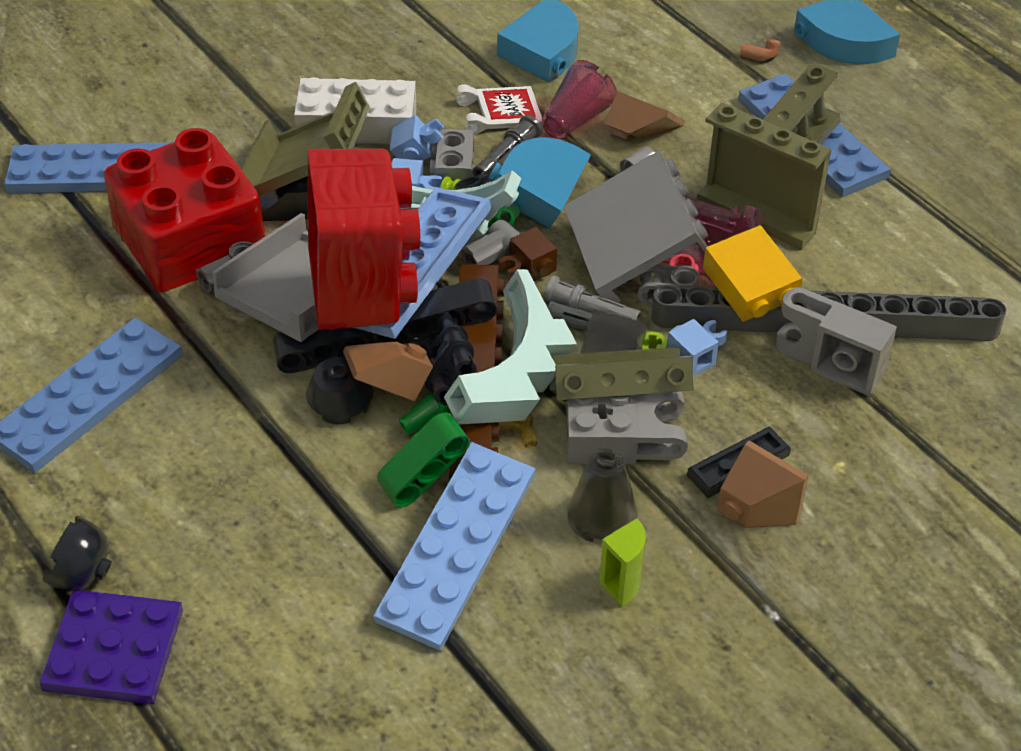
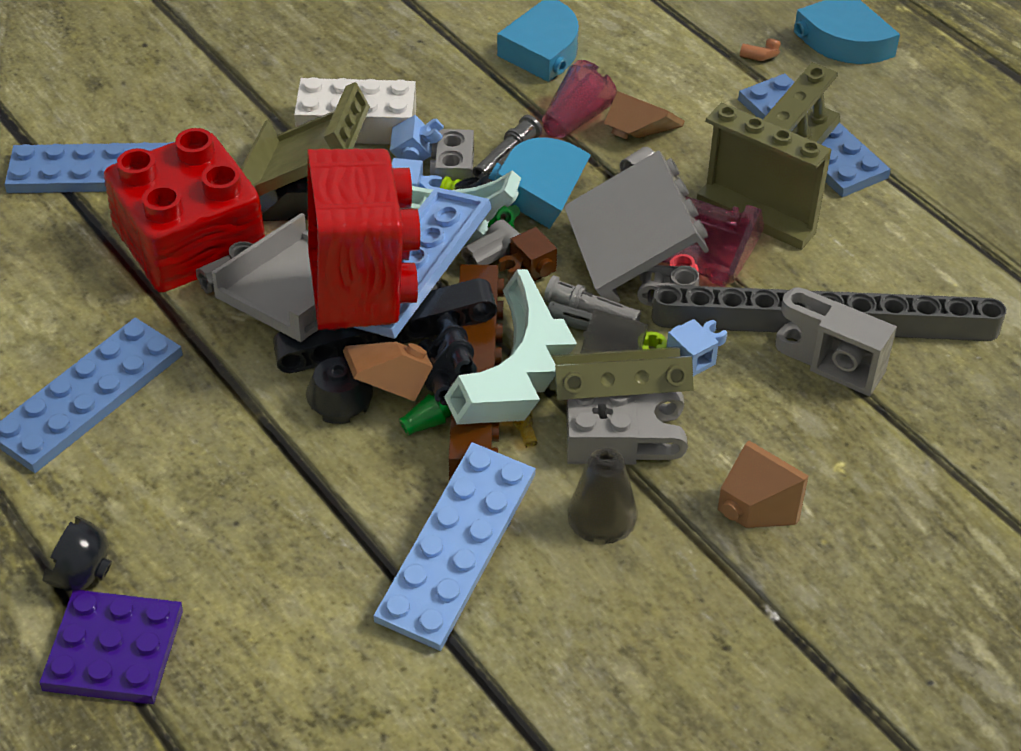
green beam [377,412,470,508] -> none
flag [456,84,543,135] -> none
lime brick [599,518,646,607] -> none
black tile [687,426,791,498] -> none
yellow brick [703,225,802,322] -> none

